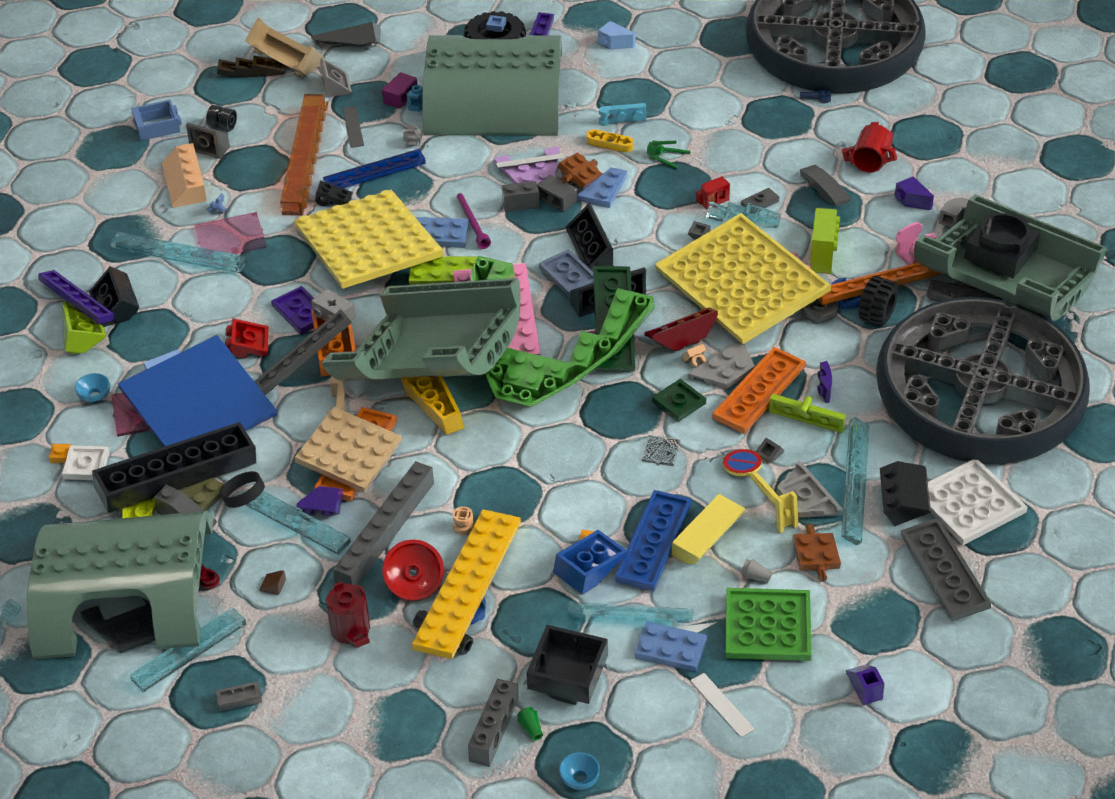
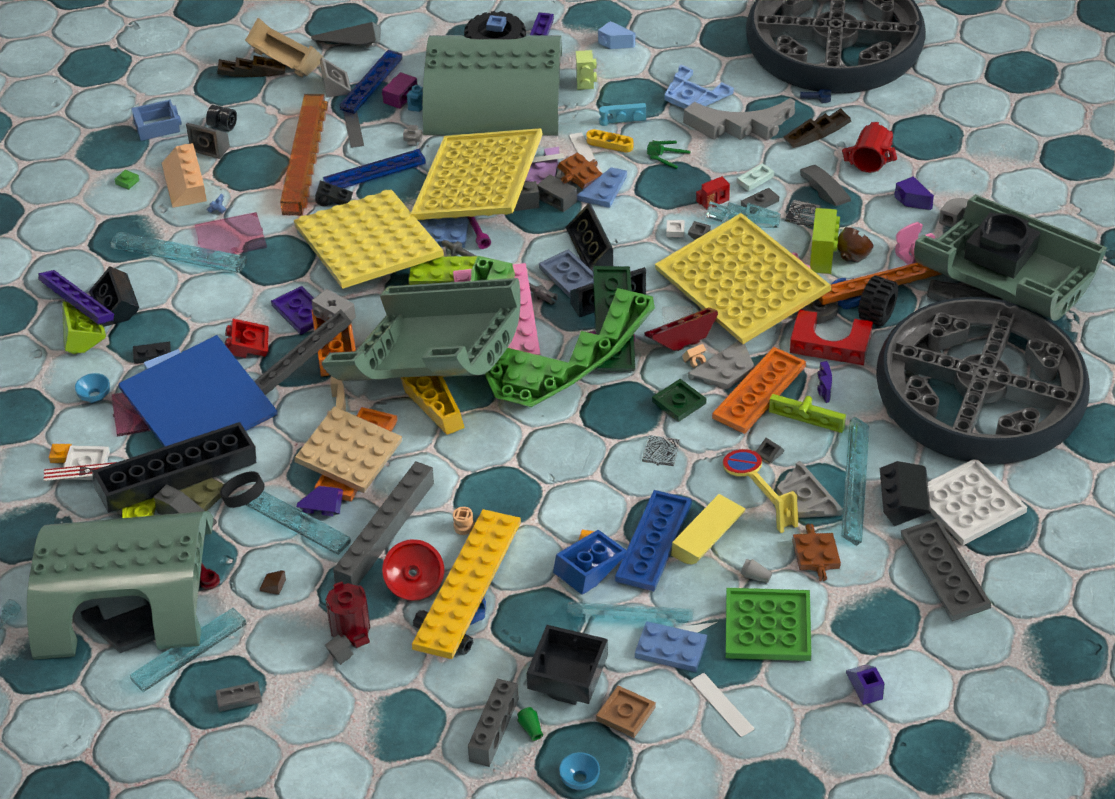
none -> sticker [43,462,116,481]
none -> bright green plate [114,170,140,190]
none -> black plate [133,341,171,364]
none -> dark grey plate [325,635,354,665]
none -> clear blue plate [340,50,402,114]
none -> light yellow plate [410,128,543,220]
none -> dark grey bar [441,240,558,305]
none -> white sticker [569,132,602,173]
none -> yellowish green brick [575,50,597,90]
none -> medium nougat plate [596,685,656,738]
none -> light blue wing [665,65,734,109]
none -> white plate [666,220,685,238]
none -> light grey arch [683,98,795,141]
none -> light aqua plate [737,163,774,191]
none -> dark brown slope [783,108,852,148]
none -> piece [785,200,821,227]
none -> red arch [790,310,873,366]
none -> reddish brown cylinder [837,227,874,262]

